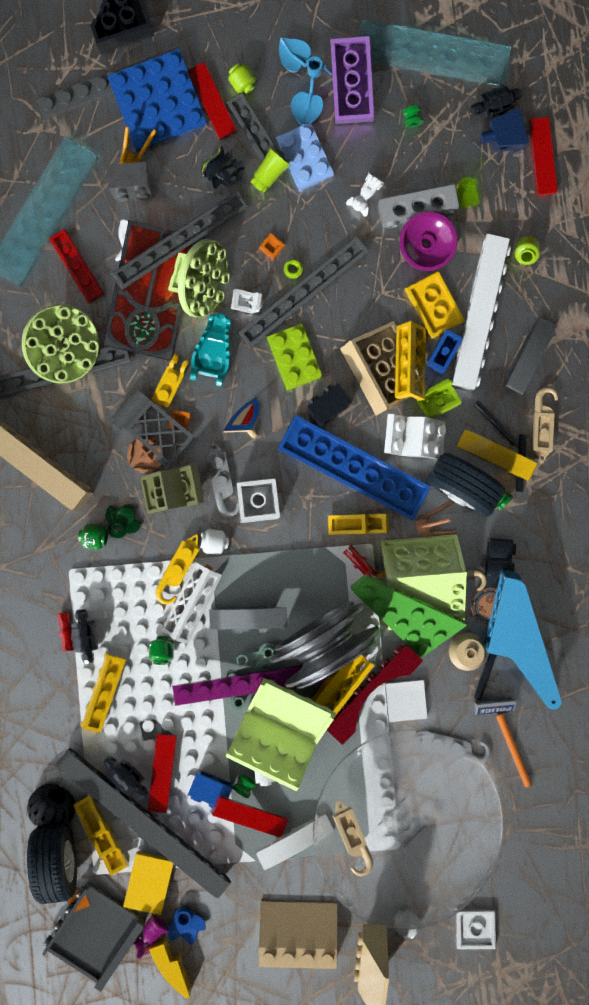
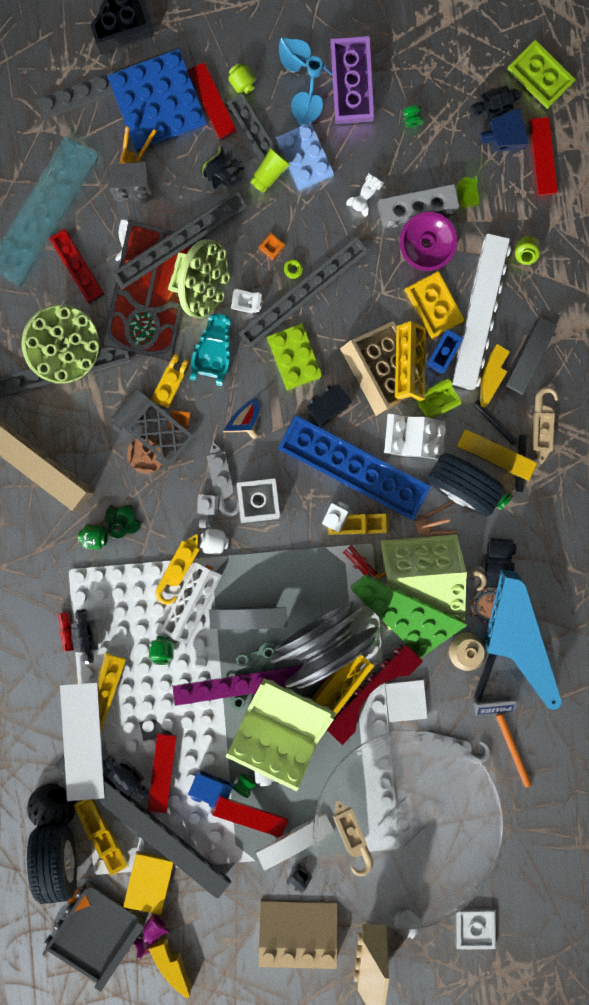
olive bracket [140,464,204,514] -> none
blue plate [168,907,206,945] -> none
clear light blue plate [359,19,511,86] -> none
none -> white sticker [60,683,104,801]
none -> light grey plate [197,494,219,528]
none -> black tile [286,864,313,893]
none -> white bracket [322,501,353,532]
none -> yellow slope [480,344,510,408]
none -> lime plate [507,40,576,109]

